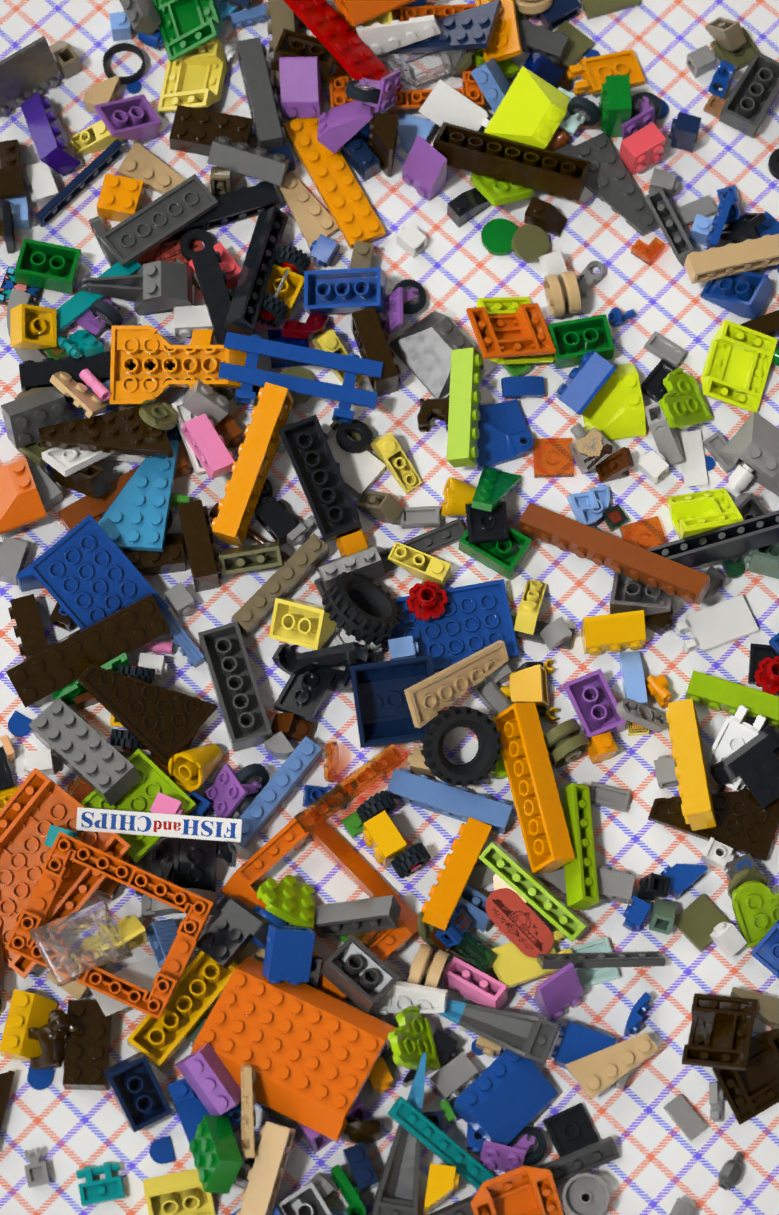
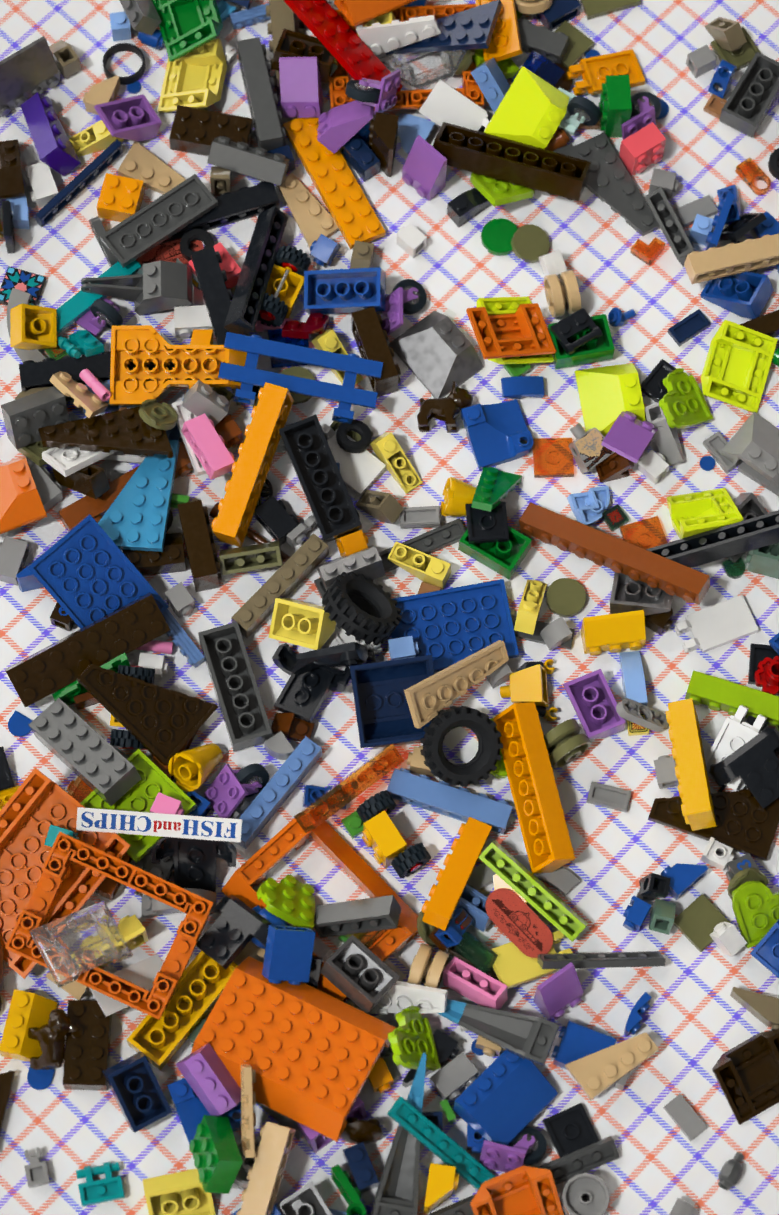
light nougat tile [0,735,16,761] -> none
dark brown brick [8,594,48,658] -> none
green brick [14,238,82,294] -> none
white brick [23,749,54,776] -> none
medium blue brick [146,919,179,968] -> none
blue piece [149,1136,176,1164] -> none
light grey brick [303,1173,334,1202] -> none
clear orange tile [324,741,339,783] -> none
red plant [406,581,448,622] -> none
lime brick [446,347,483,468] -> none
light grey tile [471,675,513,716] -> none
dark brown slope [524,197,567,237] -> none
slope [556,350,617,415] -> none
lime brick [559,783,599,911] -> none
light aqua tile [570,937,620,989] -> none
light grey piece [576,261,604,298] -> none
light orange brick [587,732,618,764] -> none
light grey brick [596,866,635,905] -> none
light grey tile [644,331,688,369] -> none
light orange plate [645,675,672,709] -> none
dark blue brick [669,112,702,153] -> none
white sticker [678,430,709,487] -> none
dark brown slope [682,993,758,1071] -> none
flat silver brick [703,566,727,599] -> none
light grey plate [709,1082,726,1122] -> none
white brick [726,463,755,493] -> none
none -> olive tile [546,578,586,618]
none -> black plate [550,308,603,355]
none -> medium lavender slope [601,411,658,463]
none -> dark blue tile [667,309,711,346]
none -> clear orange piece [735,157,771,195]

